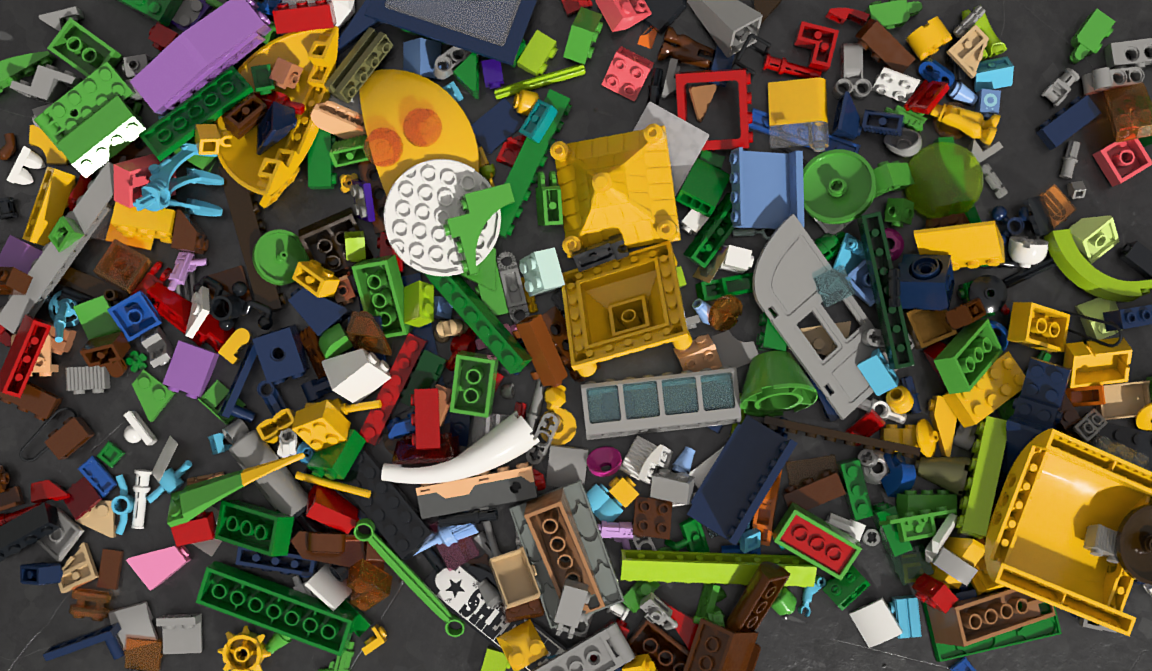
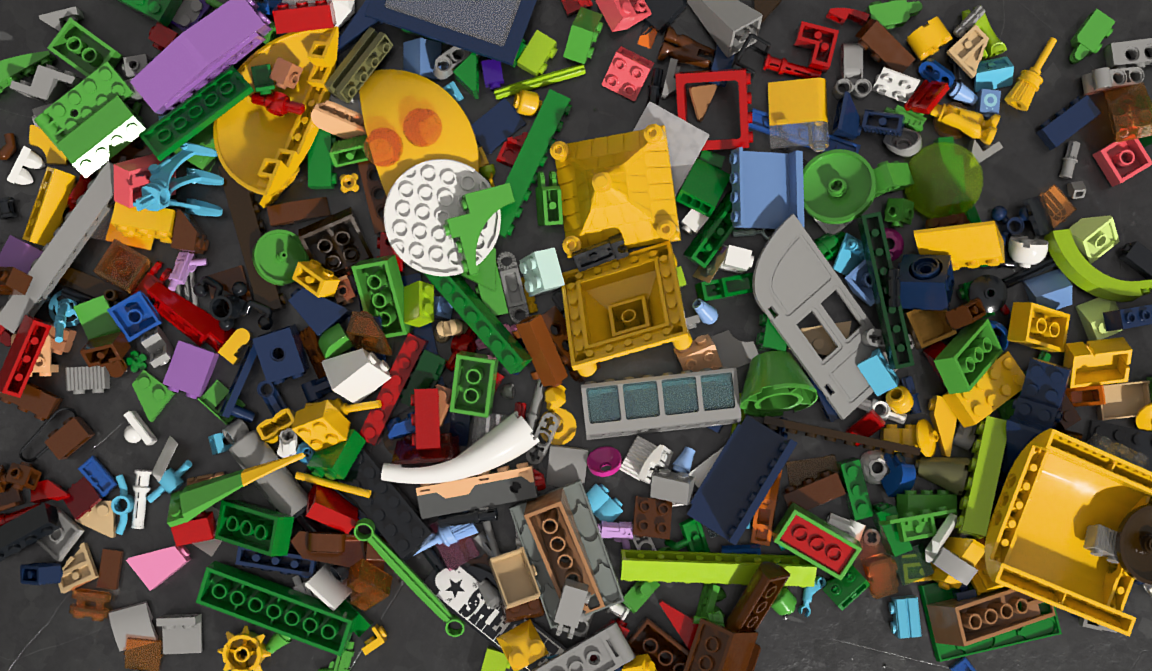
dark blue piece [43,623,125,661] -> none
bright green slope [48,216,84,252] -> none
green tile [97,441,125,468] -> none
white wing [185,286,210,339] -> none
yellow brick [195,124,232,155] -> none
reddish brown brick [225,94,267,139] -> none
dark blue slope [256,101,297,155] -> none
lime brick [344,231,366,262] -> none
piece [350,179,376,222] -> none
teal slope [518,99,558,143] -> none
yellow brick [608,475,639,508] -> none
light grey piece [639,592,678,630] -> none
clear orange tile [708,295,743,332] -> none
medium azure tile [738,528,761,553] -> none
clear light blue piece [813,264,855,307] -> none
white slope [849,597,903,648] -> none
light grey bush [858,449,878,468] -> none
red brick [912,573,958,614] -> none
light grey axle [979,163,1008,198] -> none
light grey connector [1041,68,1080,108] -> none
black piece [1060,310,1122,347] -> none
light grey slope [1073,408,1108,443] -> none
none -> reddish brown brick [5,461,42,491]
none -> reddish brown slope [267,197,331,227]
none -> clear orange brick [861,553,899,599]
none -> yellow piece [1004,37,1057,111]
none -> medium blue slope [1023,269,1073,310]

